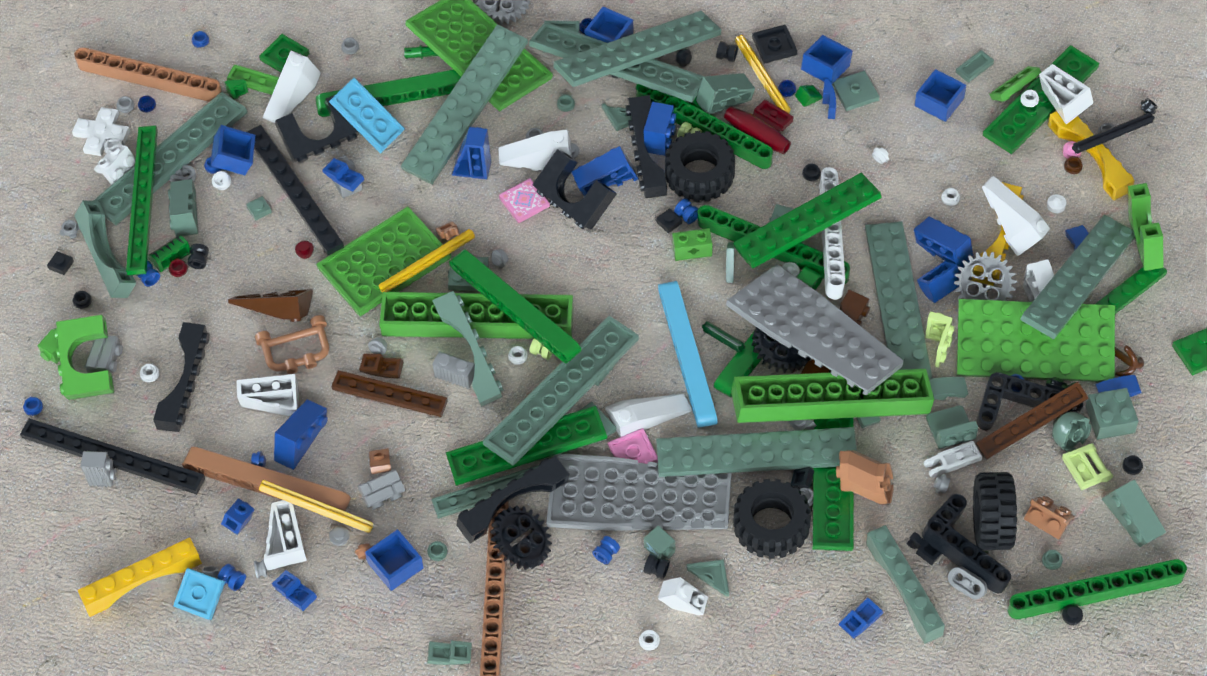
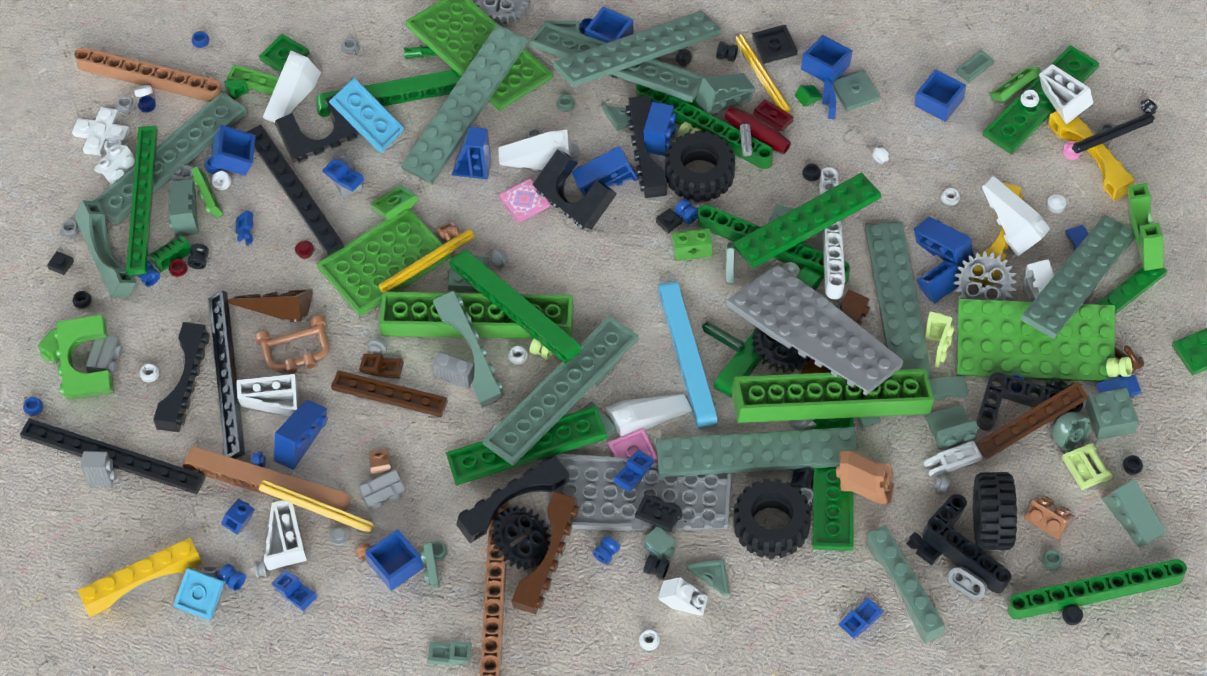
sand green plate [246,196,272,221] -> none
sand green tile [431,465,539,519] -> none
clear blue plate [778,80,796,97] -> none
reddish brown plate [1064,157,1083,174] -> none
none -> white tile [134,85,153,98]
none -> bright green plate [191,166,224,218]
none -> black plate [208,290,245,459]
none -> blue plate [235,210,254,246]
none -> bright green plate [370,185,419,220]
none -> sand green plate [420,542,441,588]
none -> reddish brown arch [512,492,580,615]
none -> blue slope [613,450,655,492]
none -> black bracket [635,494,682,532]
none -> light grey axle [740,124,752,156]
none -> yellowish green wheel [1106,357,1132,378]

